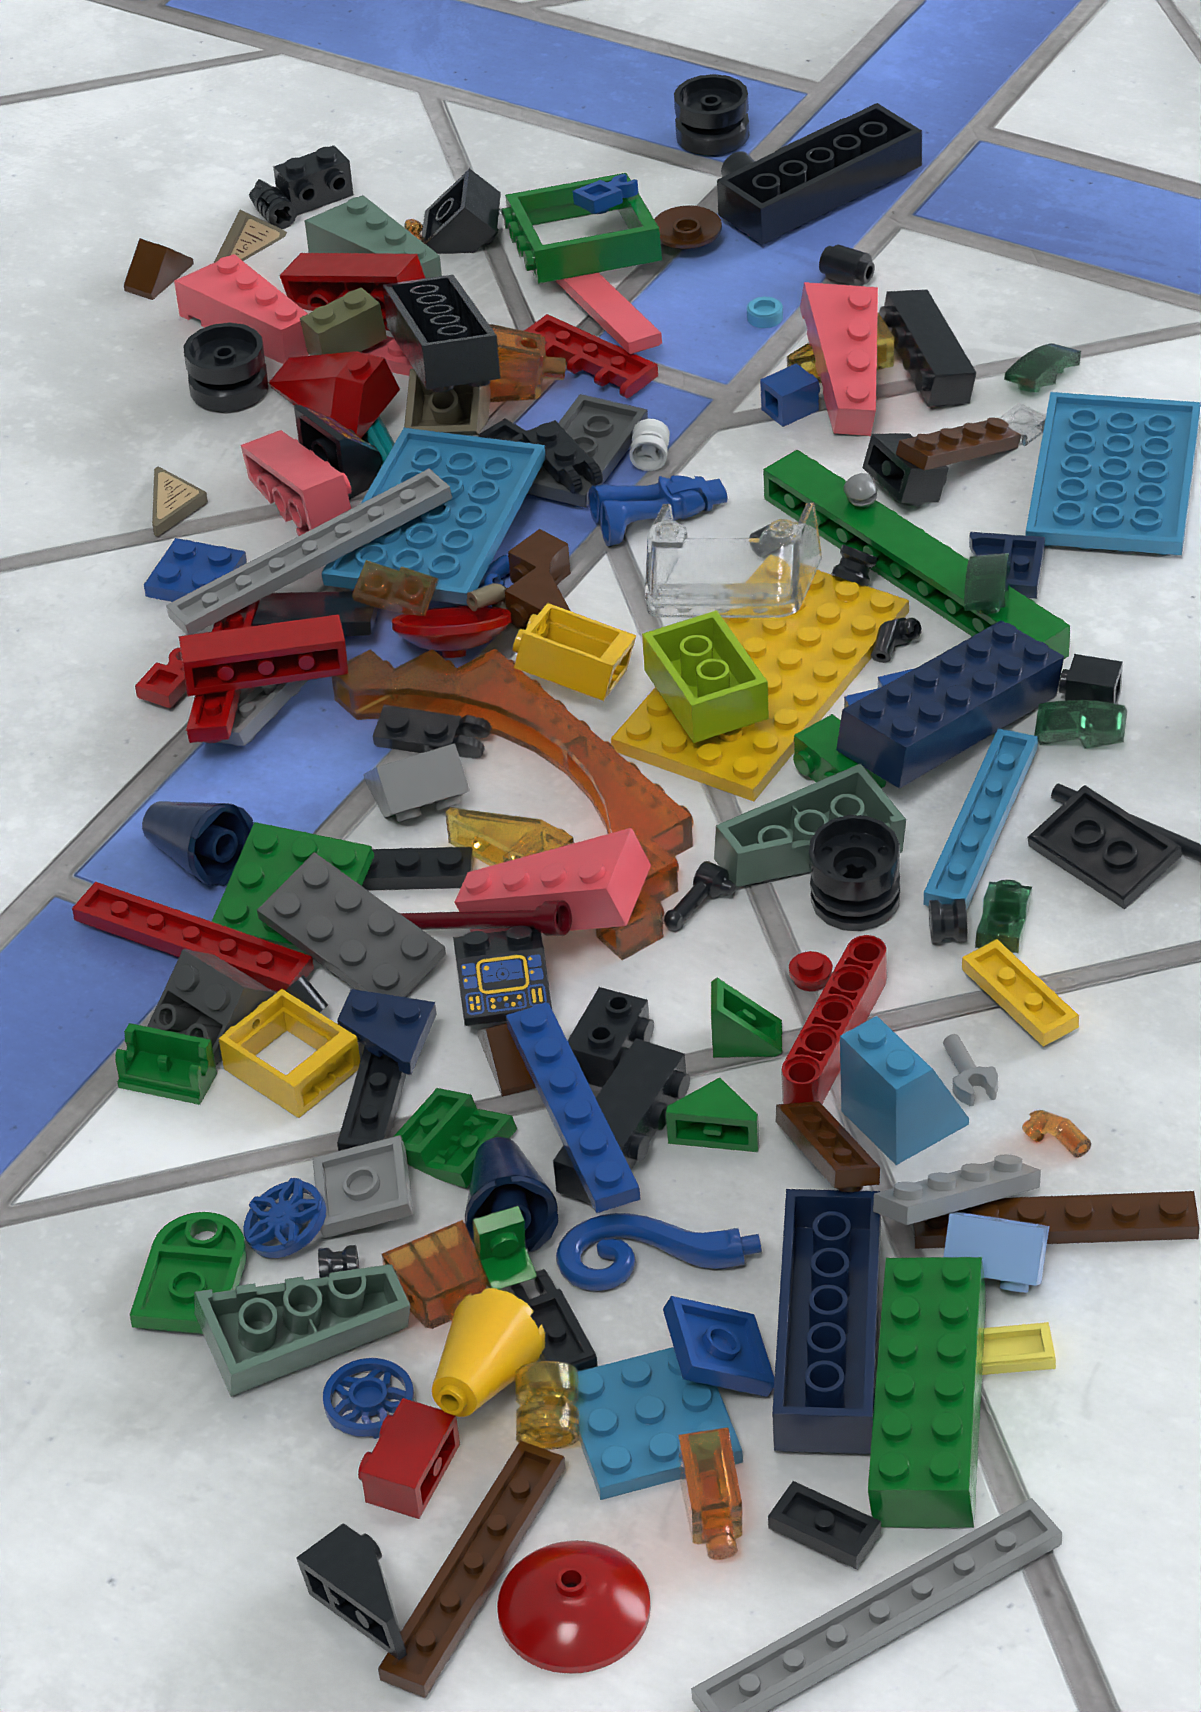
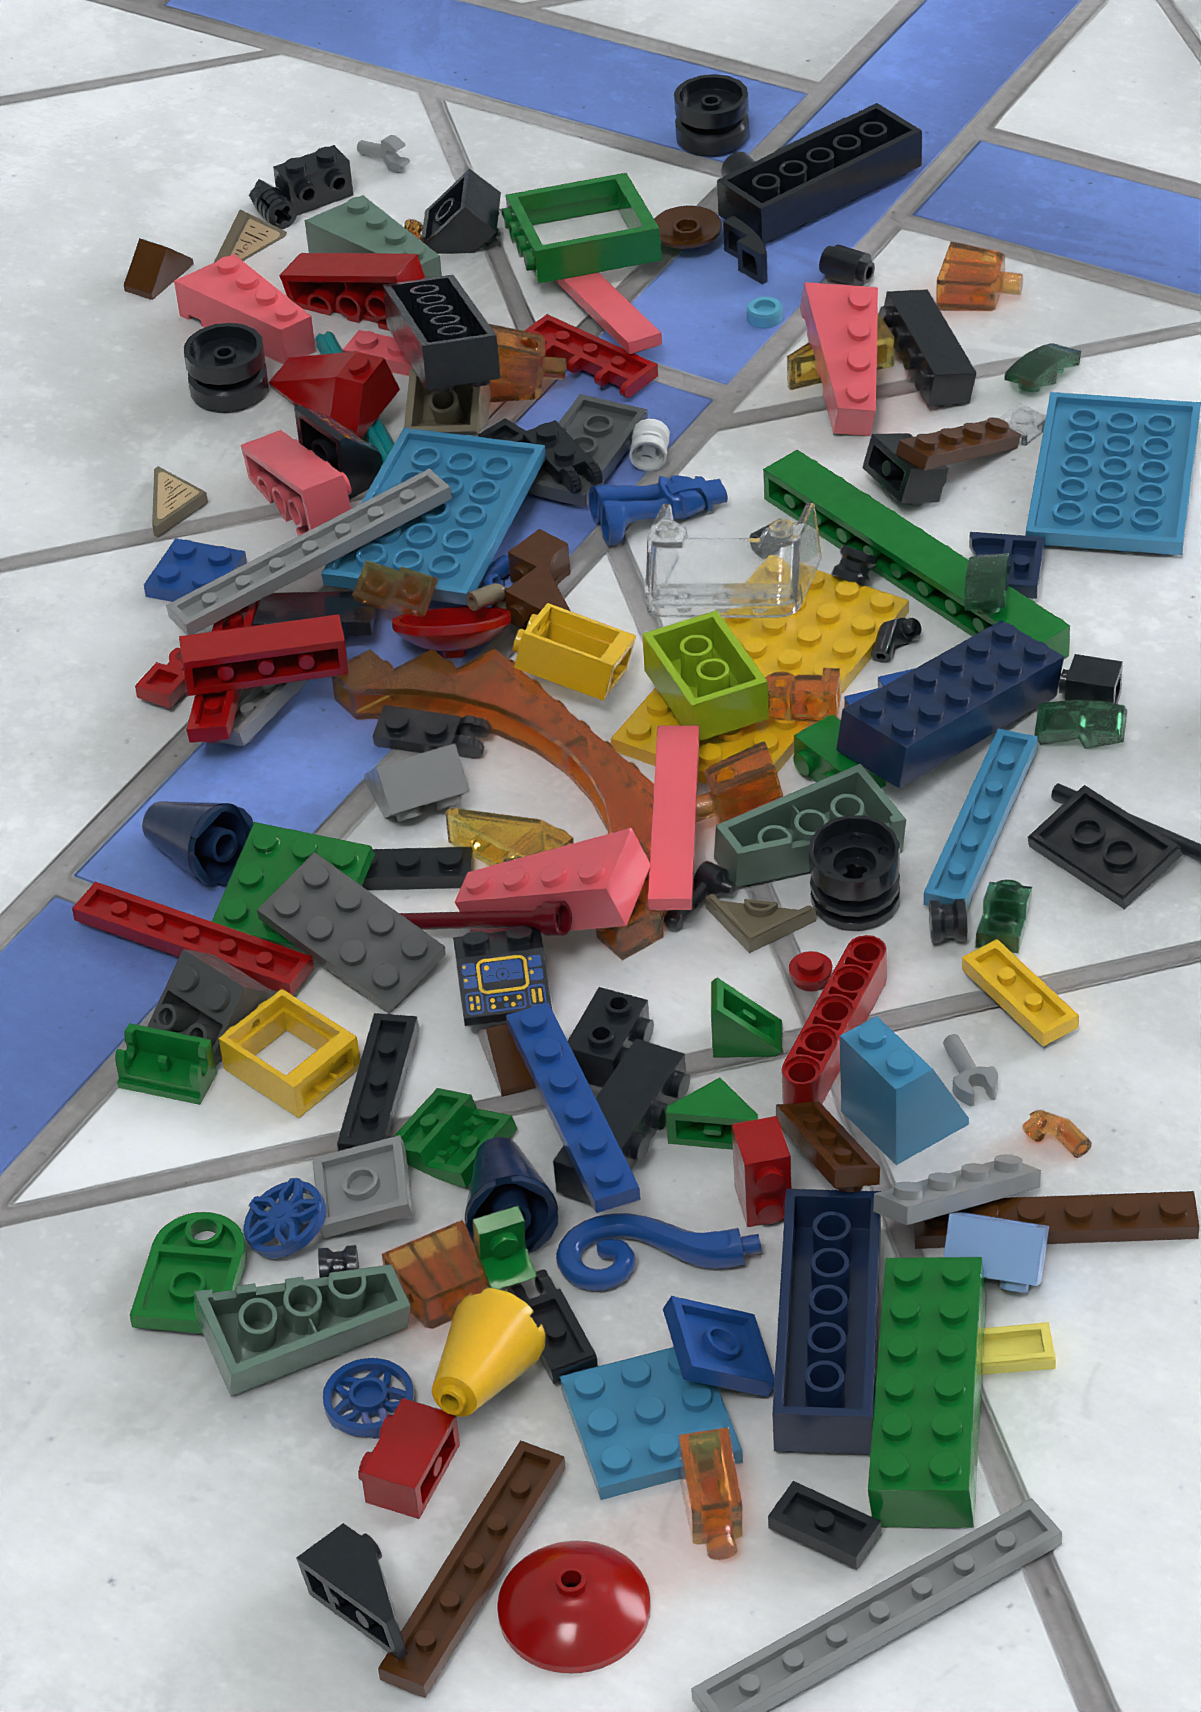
black hinge [285,975,328,1013] -> none
olive brick [300,288,387,355] -> none
dark blue wing [337,989,437,1075] -> none
clear yellow wheel [515,1361,580,1450] -> none
blue plate [573,174,639,214] -> none
blue brick [760,363,820,427] -> none
light grey hinge [844,473,877,508] -> none
none -> light grey bar [357,135,410,172]
none -> coral tile [648,725,700,910]
none -> clear orange torso [696,741,783,823]
none -> dark tan tile [705,894,816,953]
none -> black slope [723,216,768,285]
none -> red brick [732,1116,792,1227]
none -> clear orange leg [765,668,841,722]
none -> clear orange torso [936,242,1023,311]

